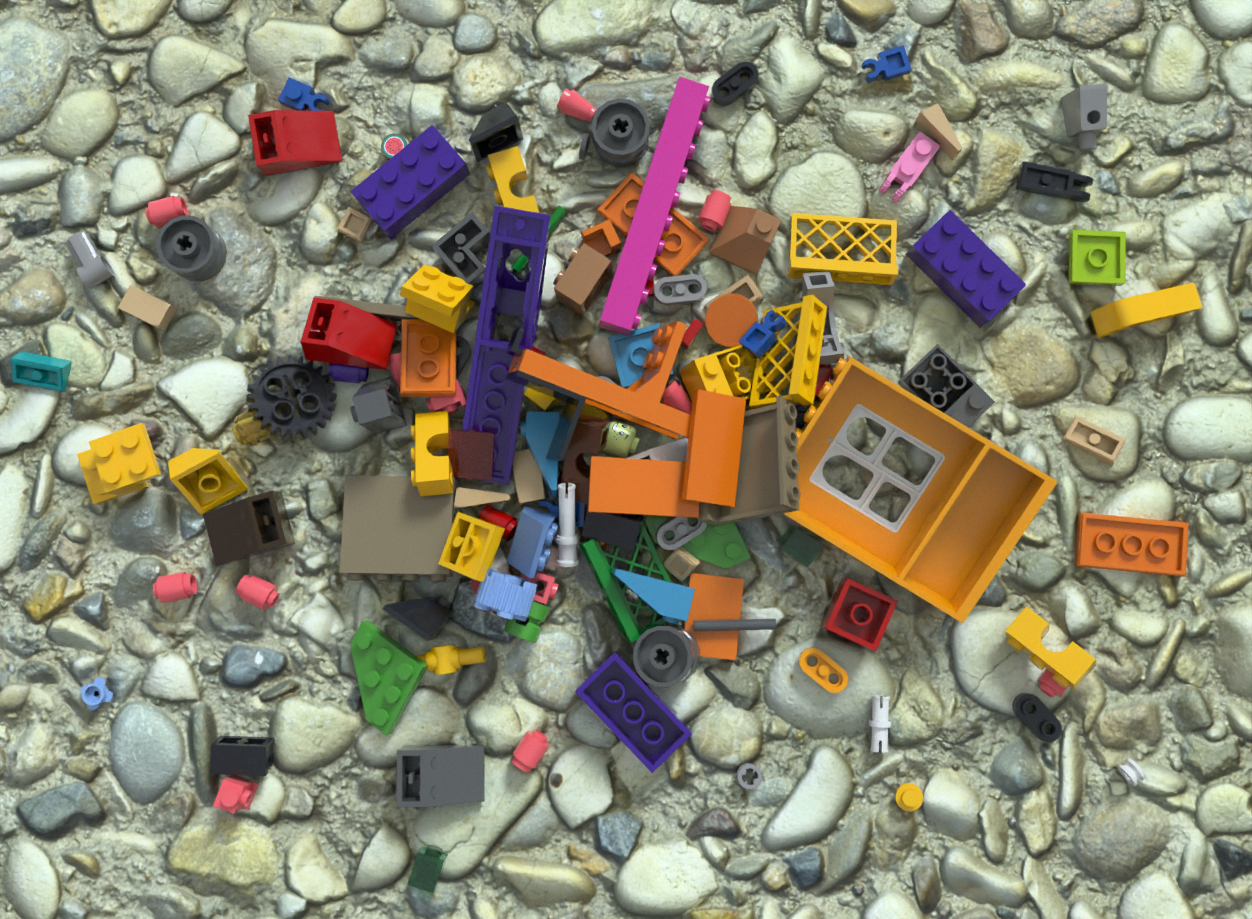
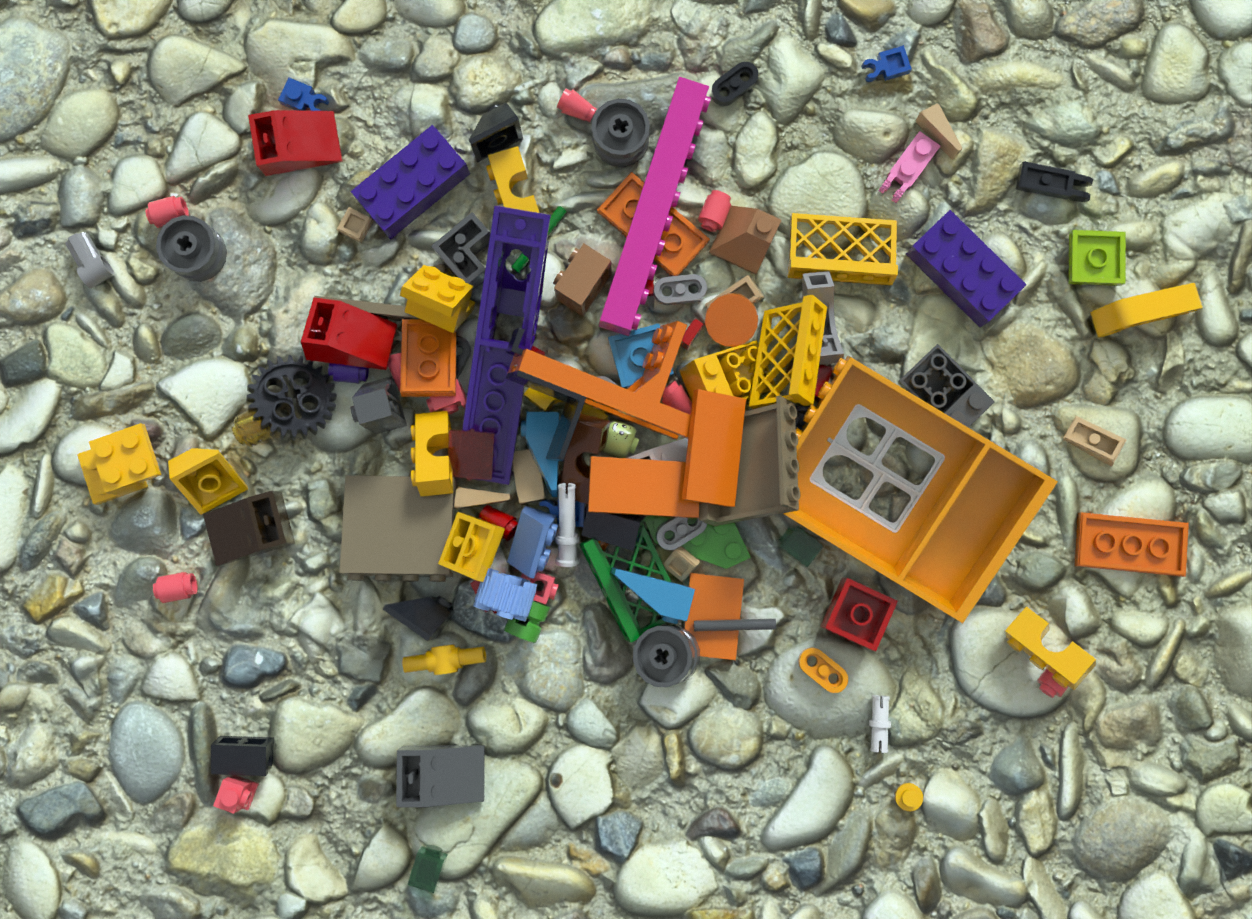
teal slope [11,352,71,392] -> none
light blue plate [80,677,113,710] -> none
tan slope [118,285,178,331] -> none
coral brick [236,574,280,611] -> none
bright green plate [350,620,429,736] -> none
tile [381,134,408,160] -> none
coral brick [511,729,550,773] -> none
dark purple brick [575,651,692,773] -> none
dark grey piece [579,133,590,160] -> none
orange panel [581,219,621,257] -> none
light grey bush [736,763,762,789] -> none
blue plate [738,310,787,359] -> none
black plate [1012,693,1062,742] -> none
light grey torso [1061,83,1107,151] -> none
white bush [1117,758,1146,786] -> none

